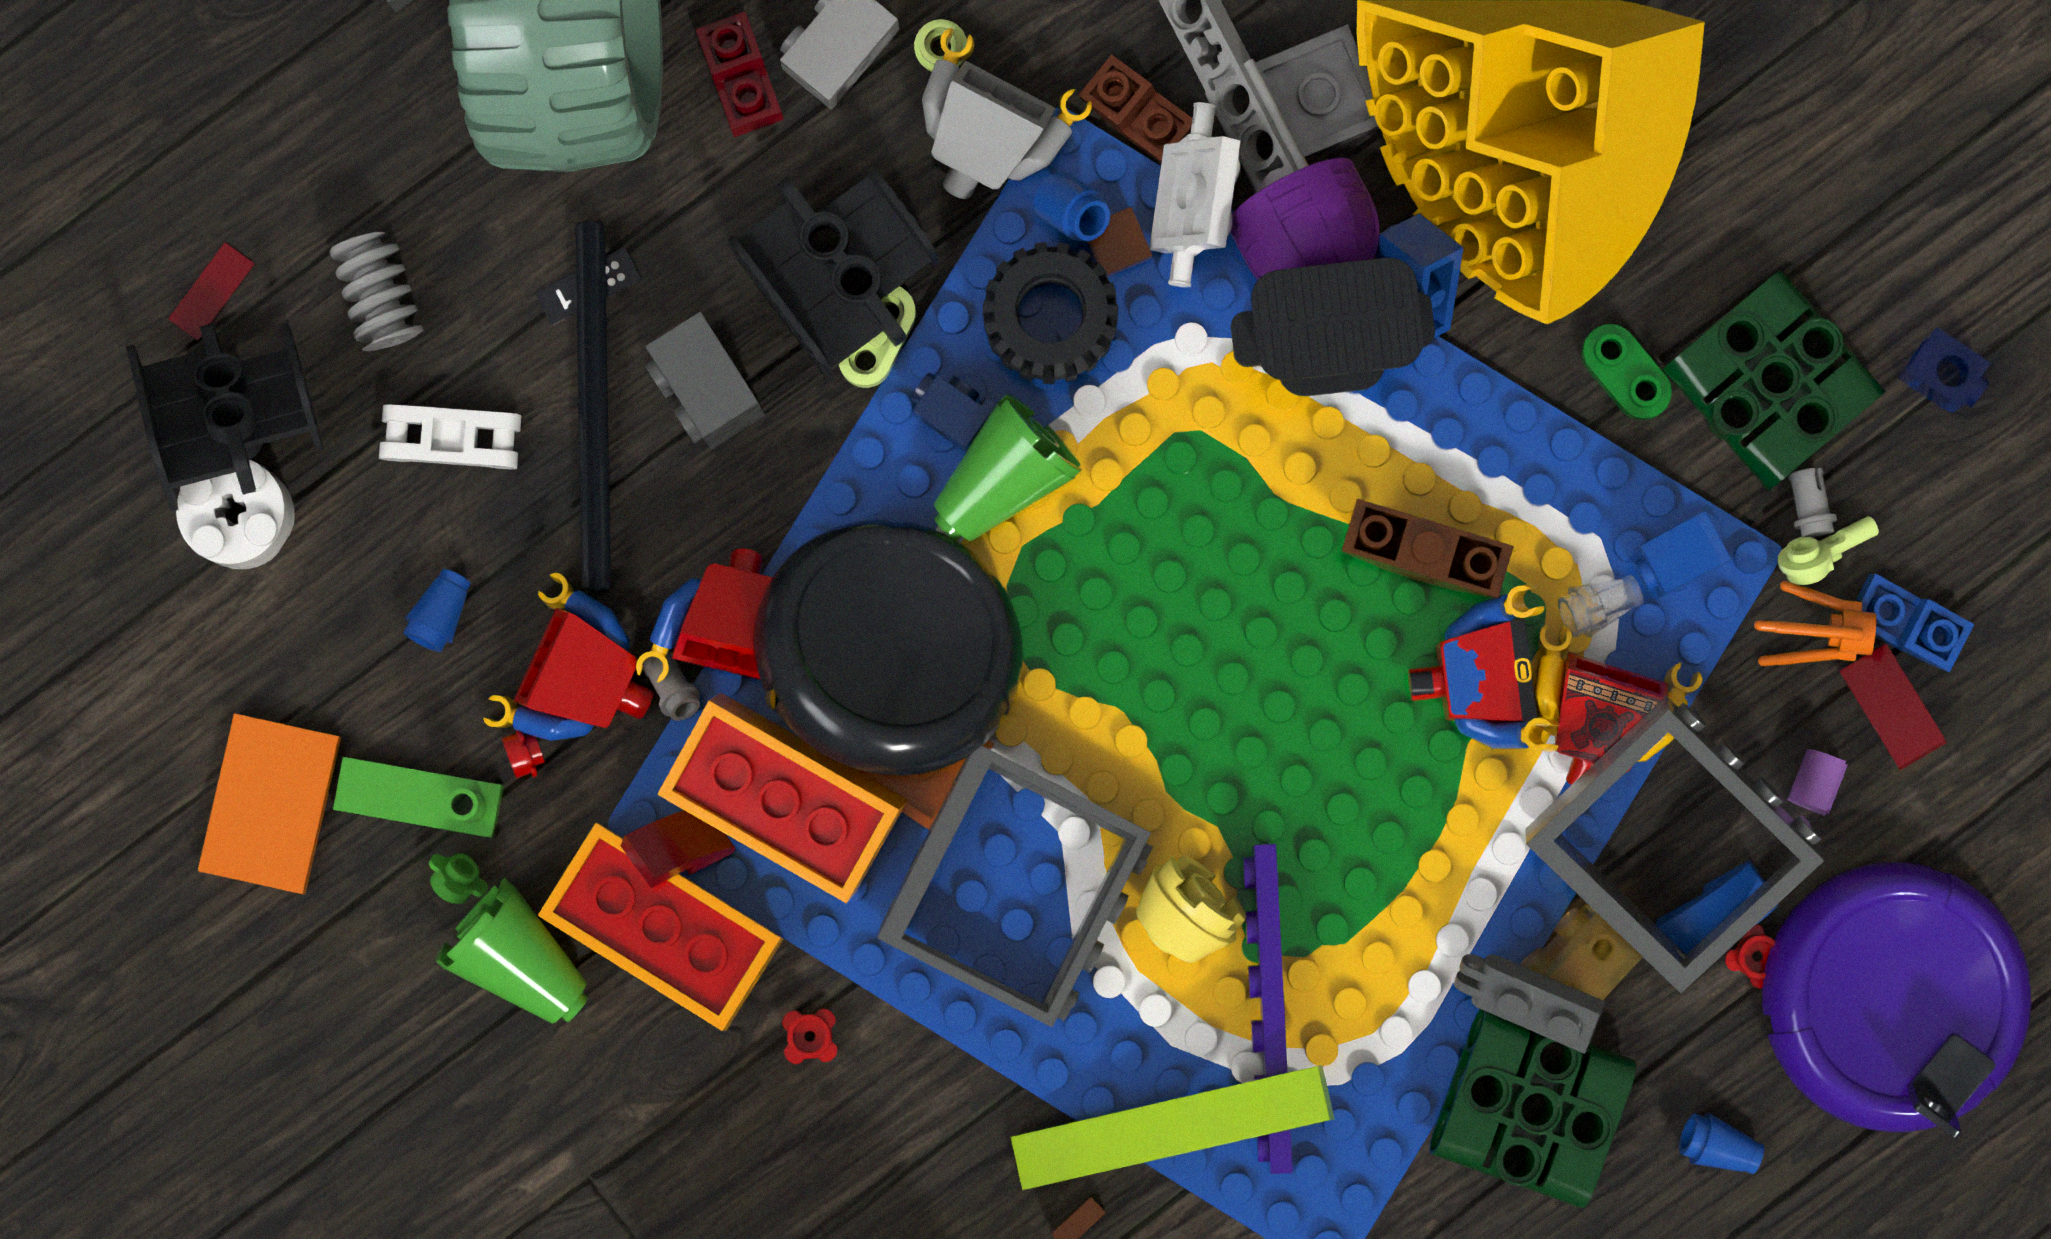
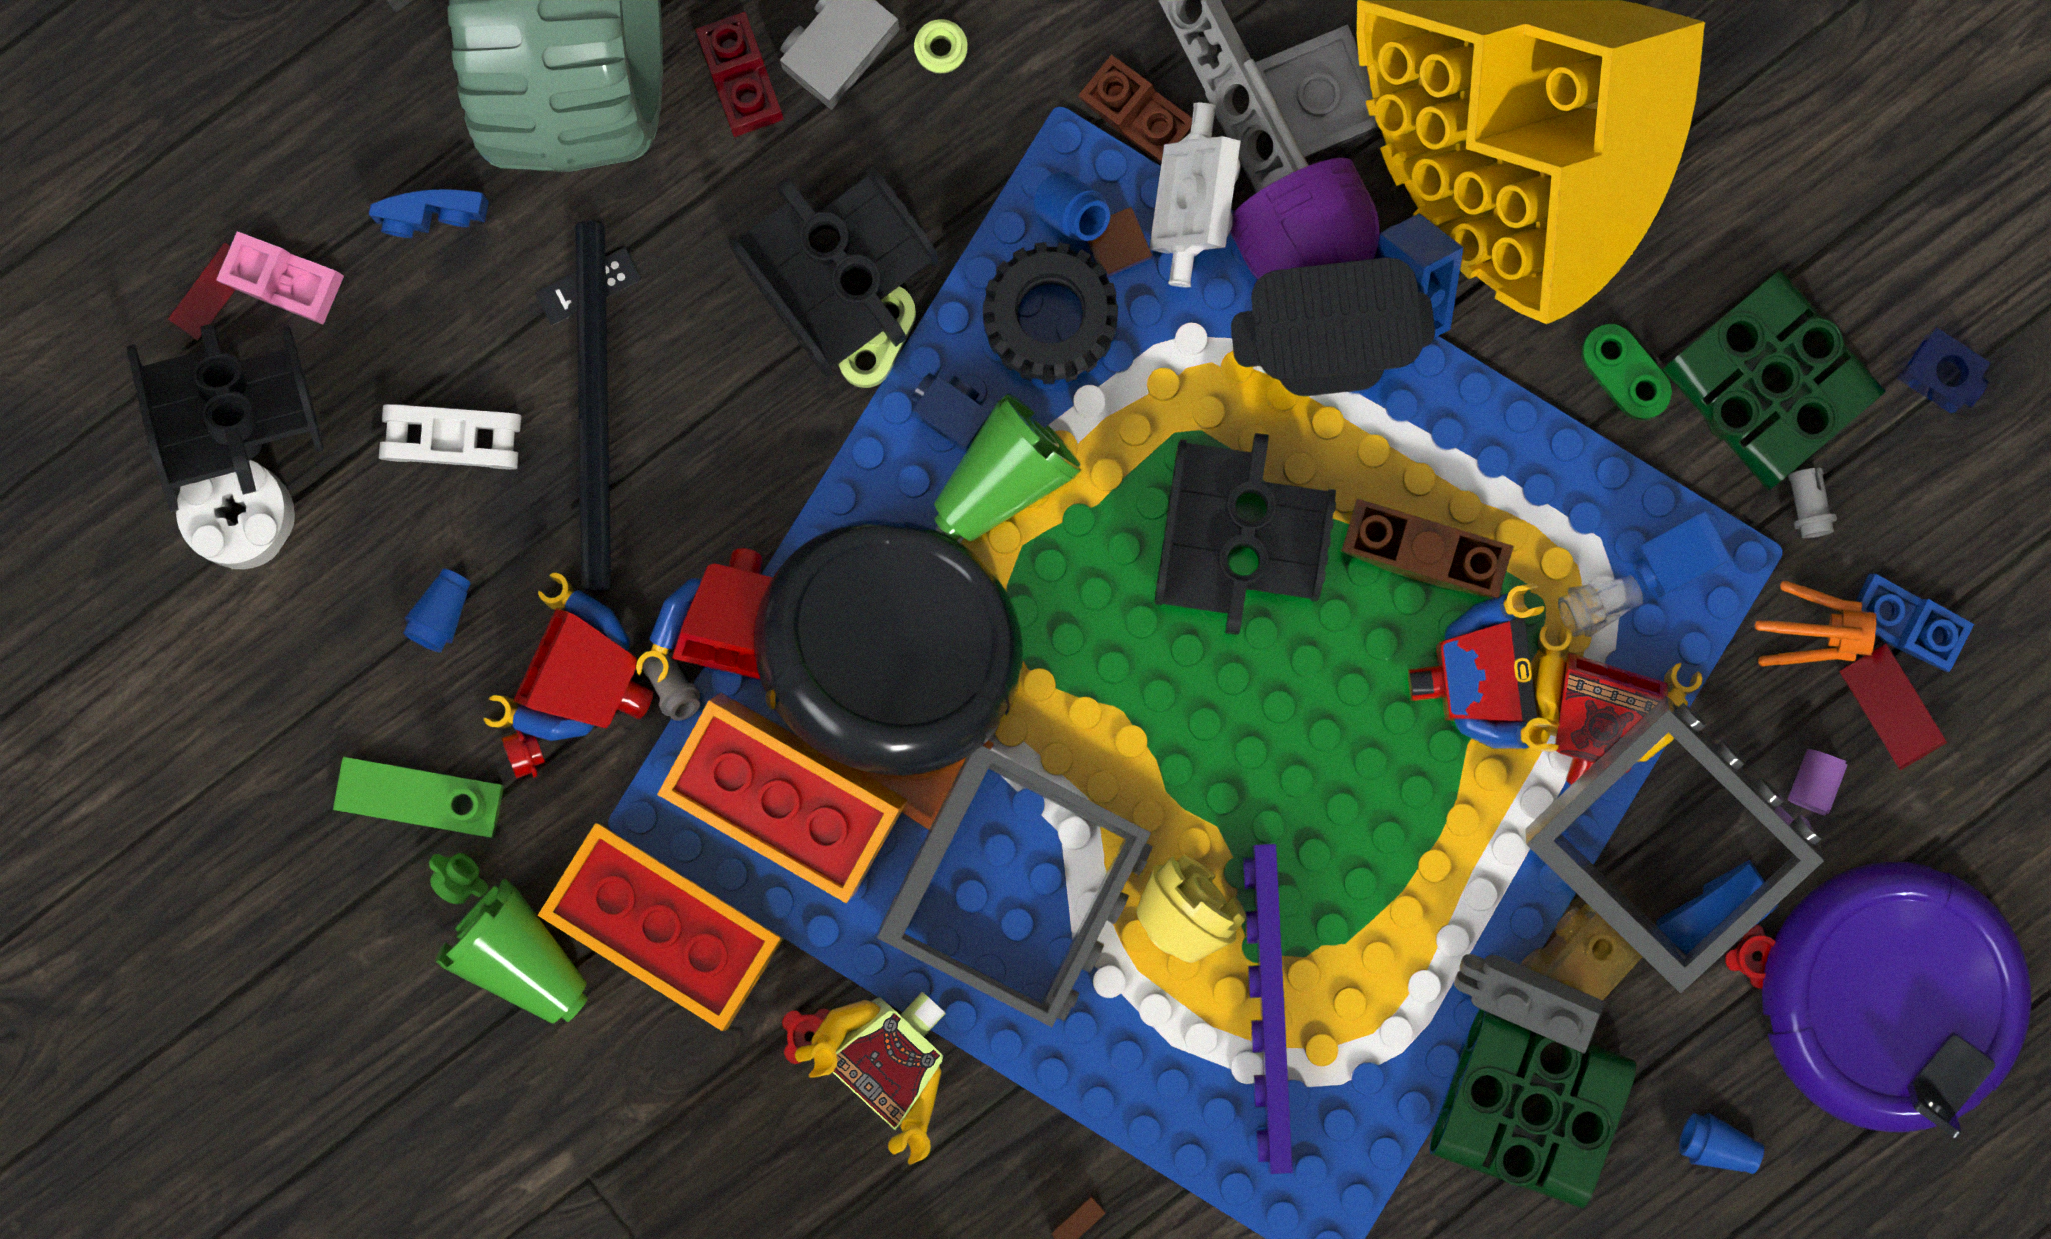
orange tile [198,713,342,894] -> none
light grey piece [329,232,424,351] -> none
dark red slope [620,810,736,888] -> none
dark grey brick [644,312,765,449] -> none
light grey torso [922,28,1092,199] -> none
lime tile [1011,1065,1335,1190] -> none
yellowish green plate [1778,516,1879,585] -> none
none -> bright pink slope [216,231,344,325]
none -> blue slope [369,189,489,238]
none -> torso [795,992,946,1165]
none -> black piece [1154,433,1336,635]

